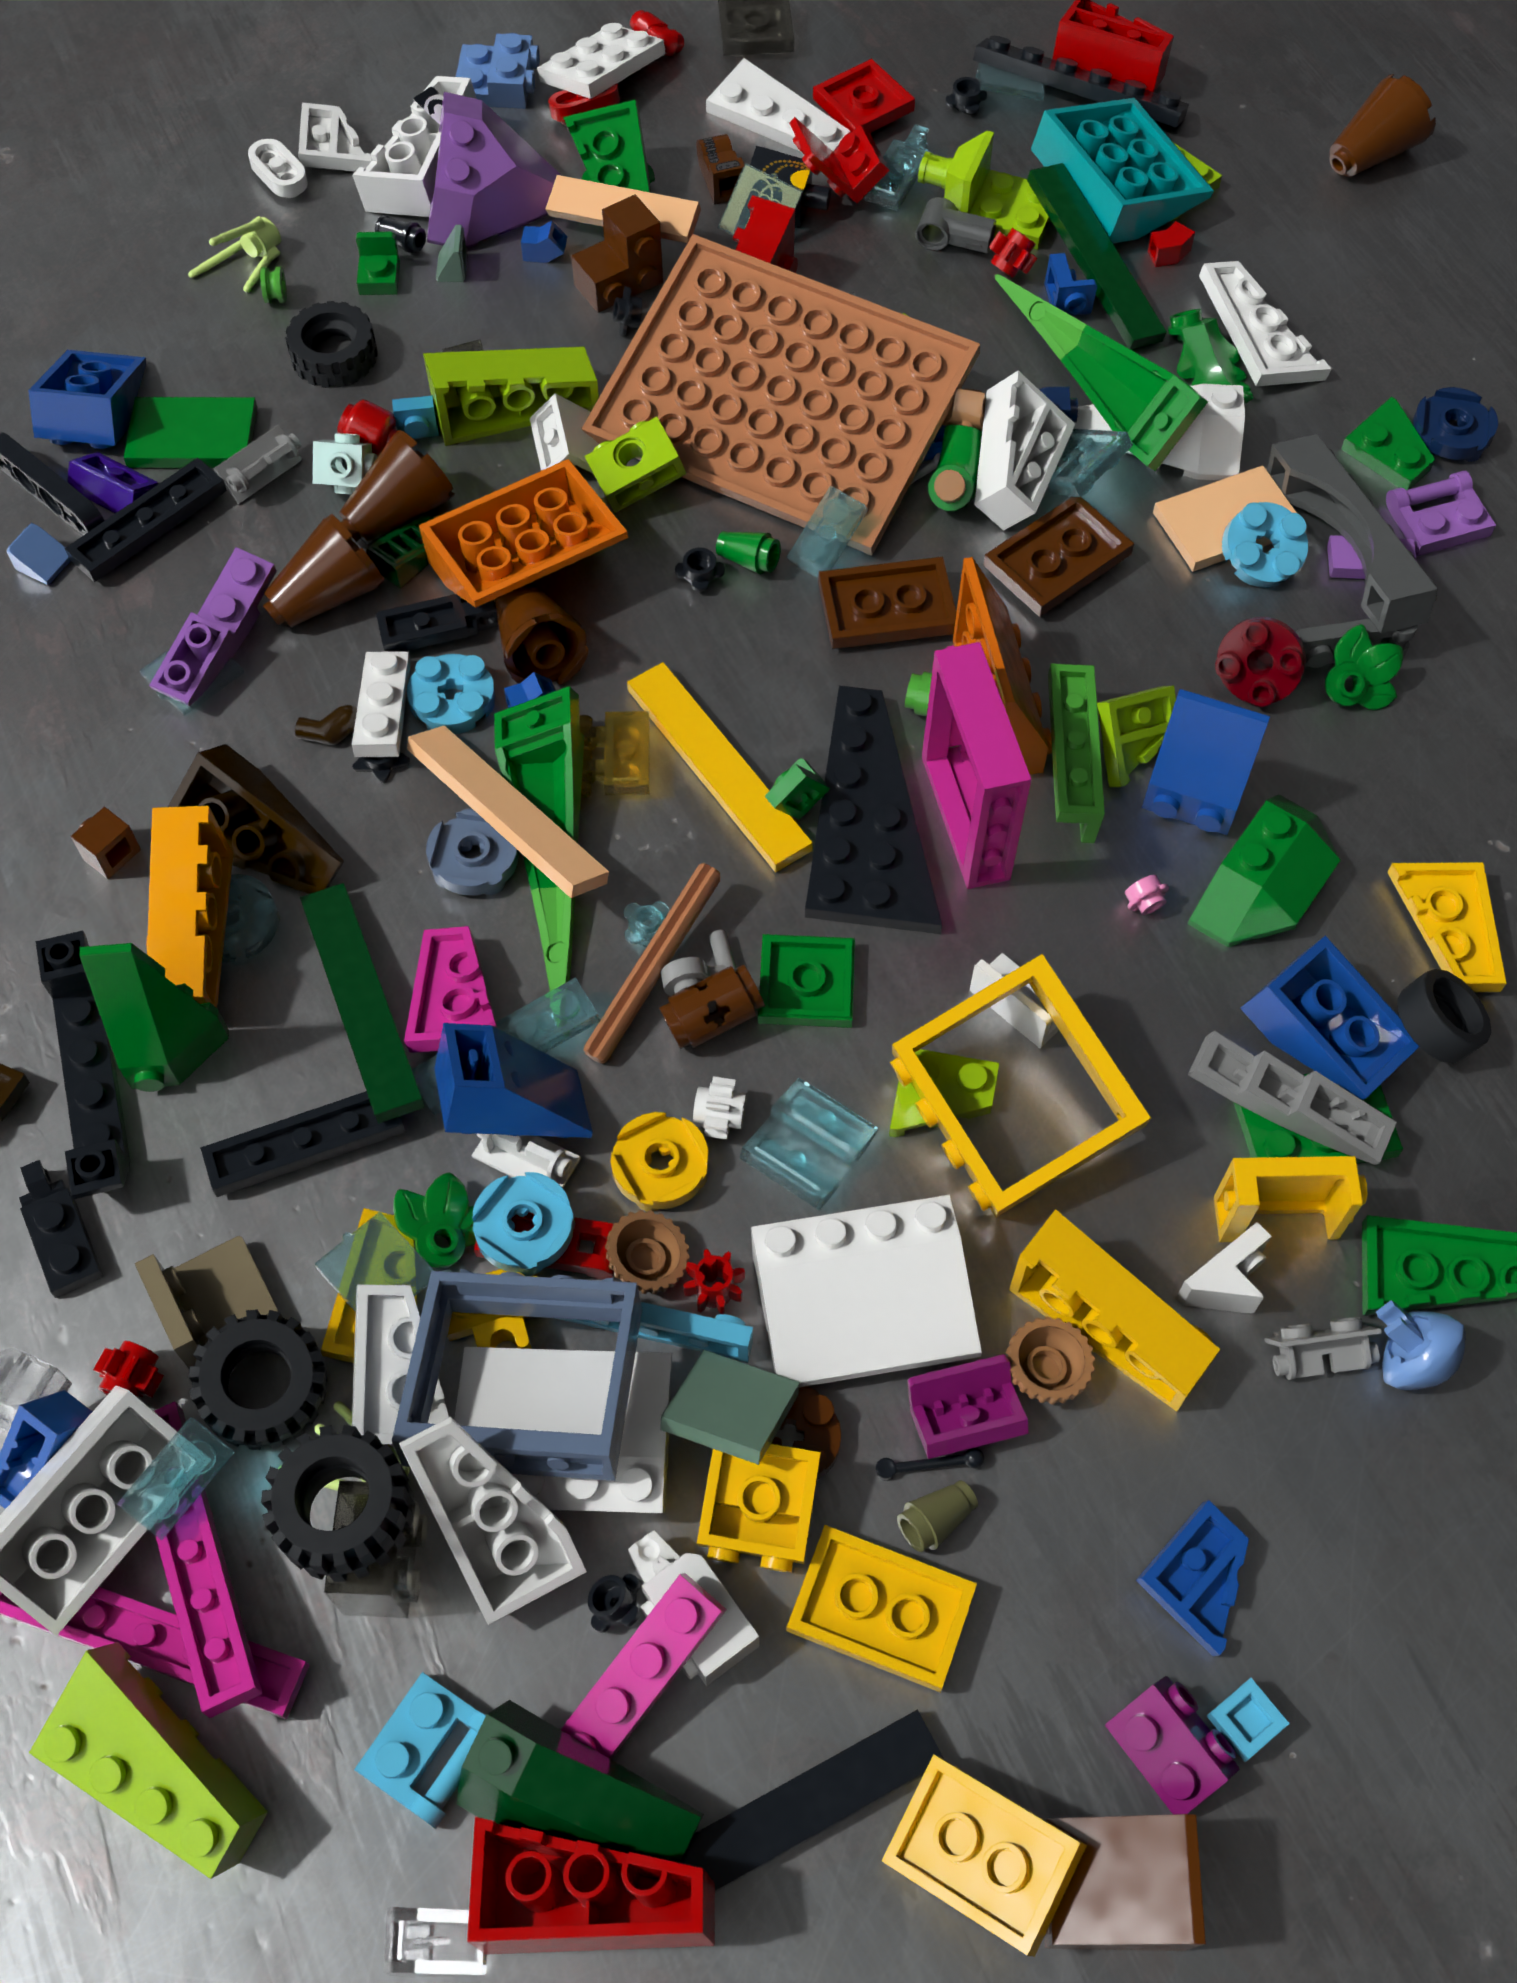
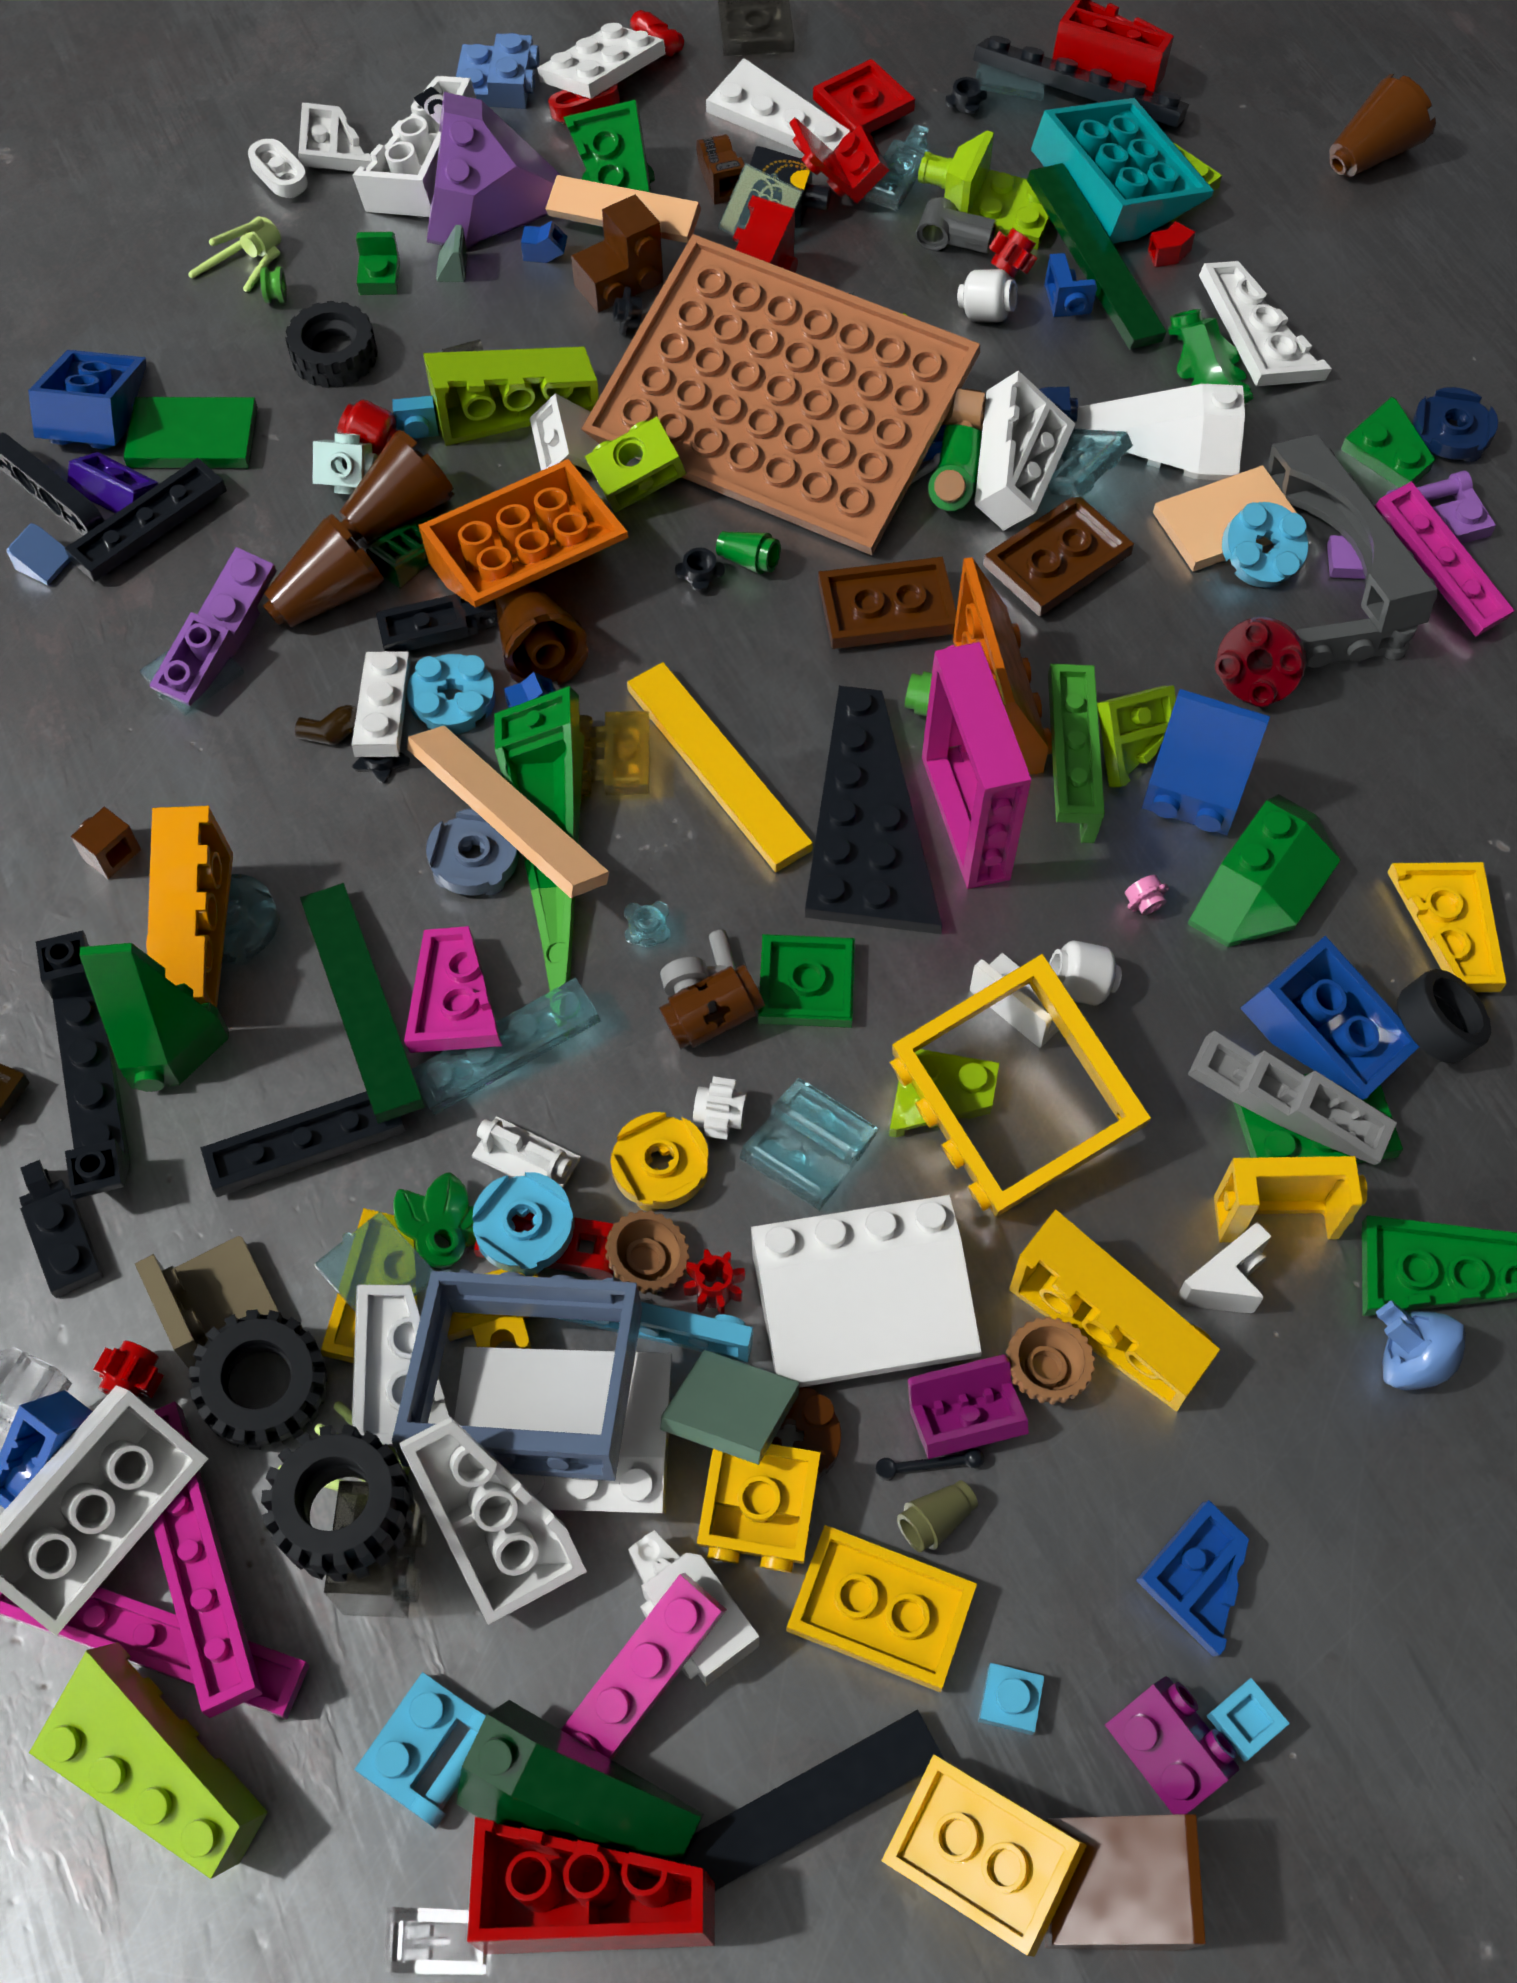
clear light blue plate [116,1417,235,1540] -> none
dark brown wedge [168,744,344,894] -> none
light grey hinge [213,424,303,504] -> none
black pin [375,215,426,253] -> none
blue slope [434,1023,593,1138] -> none
nougat axle [584,863,720,1064] -> none
black plate [588,1574,641,1633] -> none
green bracket [765,758,830,820] -> none
clear light blue plate [786,485,868,578] -> none
green plate [995,274,1209,471] -> none
light grey hinge [1265,1317,1382,1380] -> none
green plate [1325,624,1403,710] -> none
none -> white head [957,269,1017,323]
none -> medium azure plate [978,1663,1044,1735]
none -> white head [1049,940,1122,1006]
none -> dark pink plate [1374,481,1515,637]

